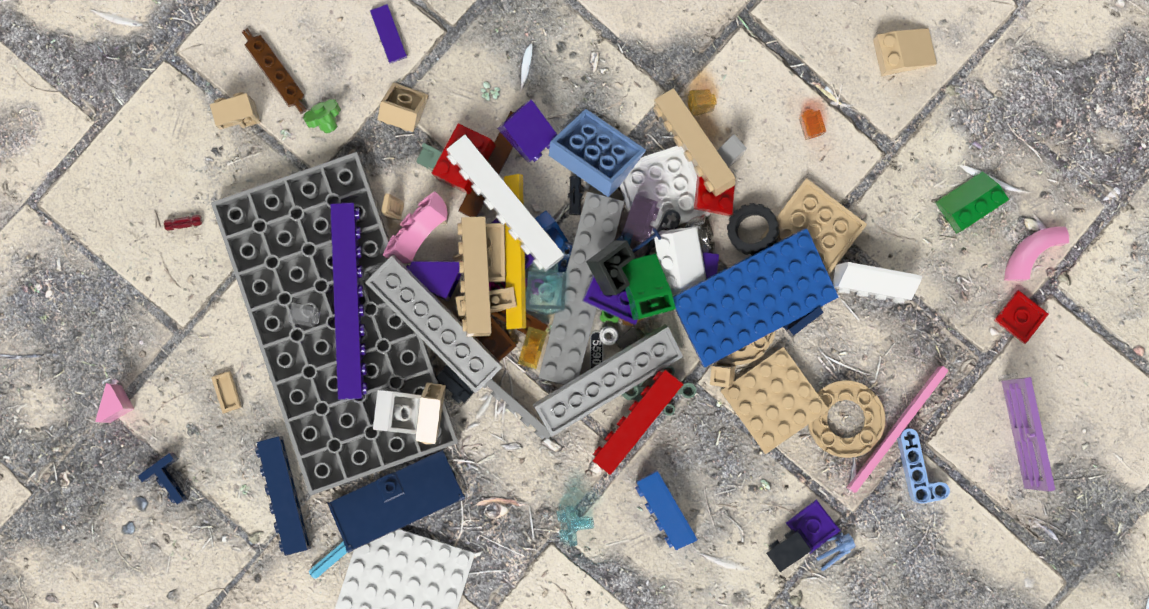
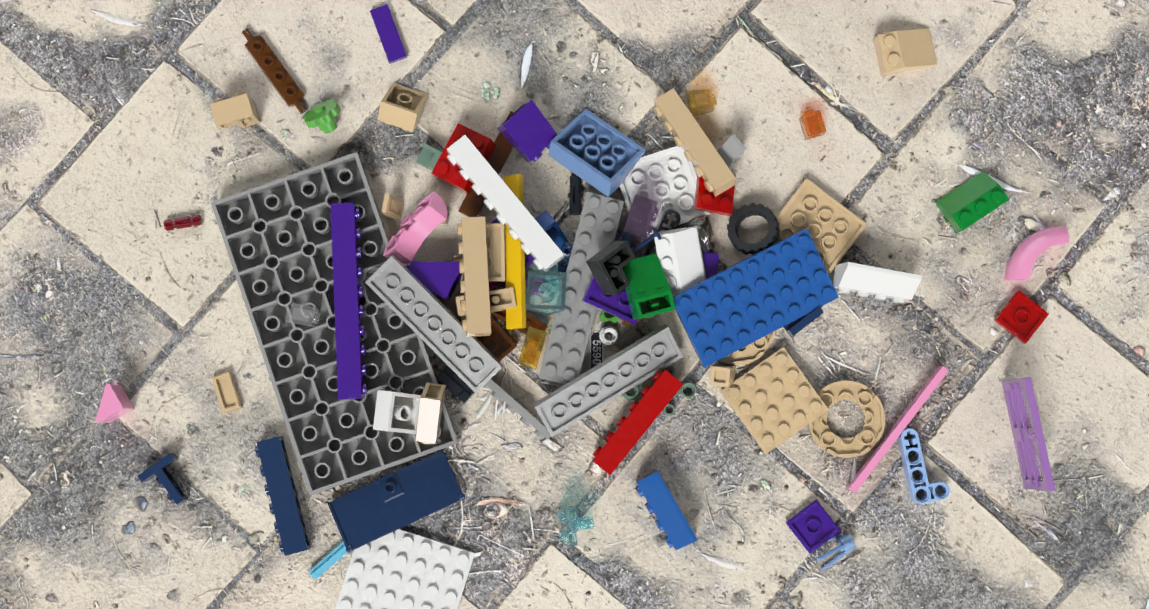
black brick [766,528,813,572] -> none

